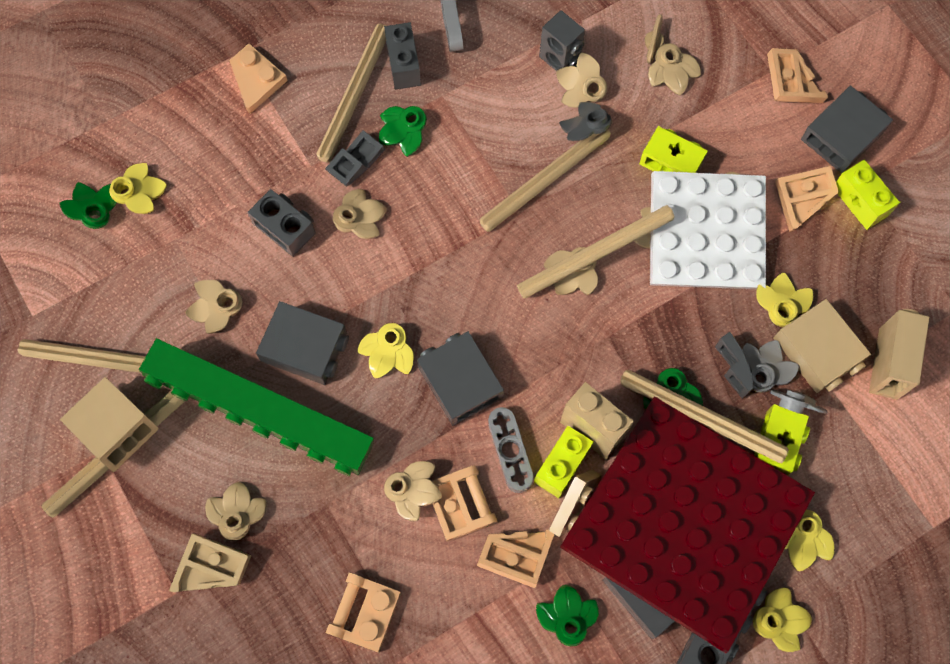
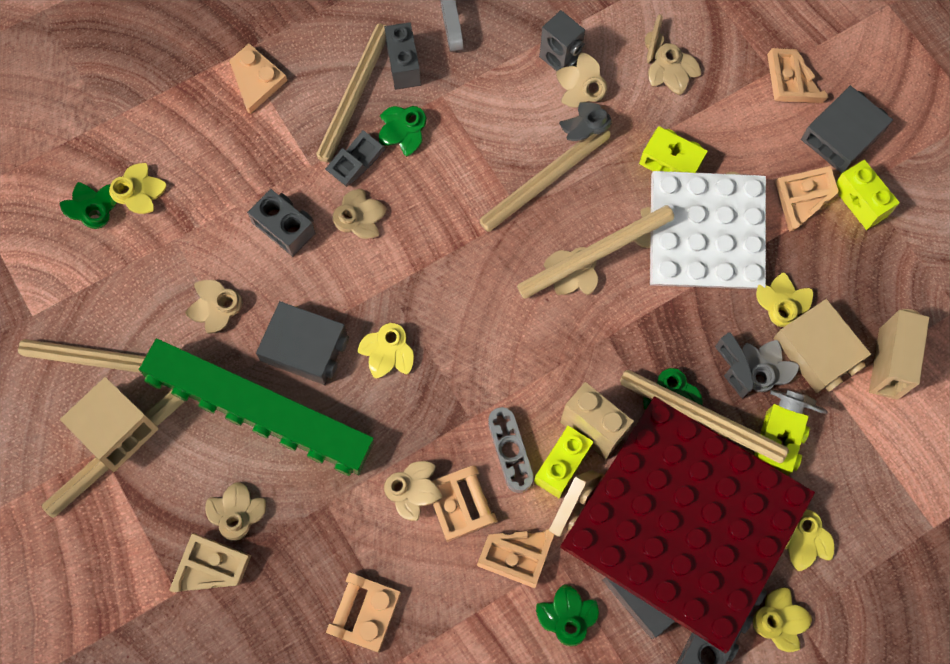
dark grey brick [417,331,504,426] -> none

